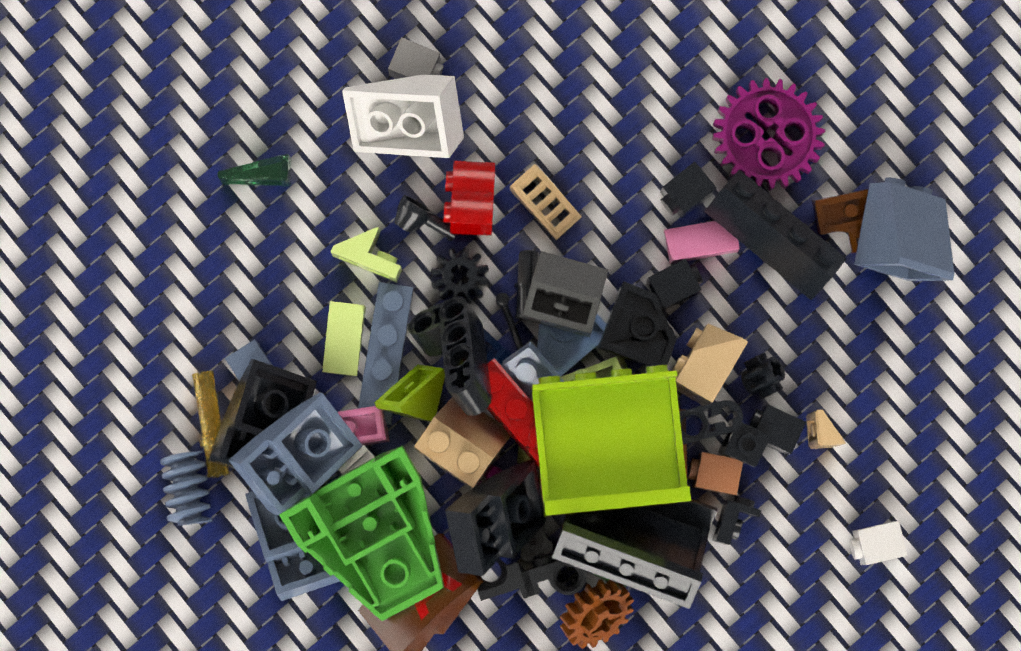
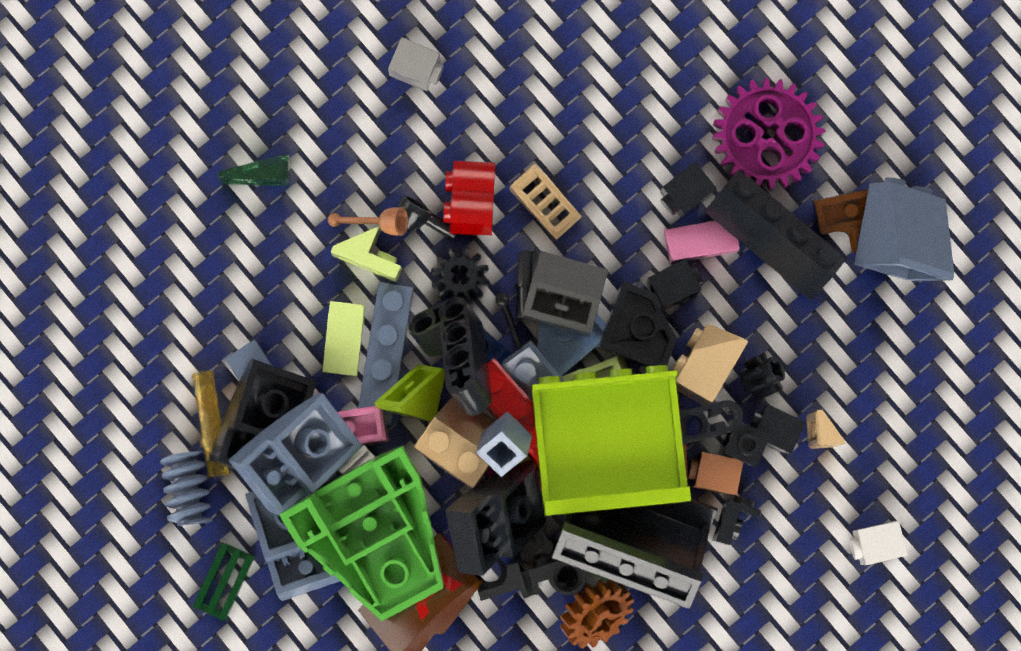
white slope [342,74,464,158] -> none
none -> dark green tile [193,542,255,621]
none -> nougat hinge [328,207,408,236]
none -> sand blue brick [476,412,532,477]

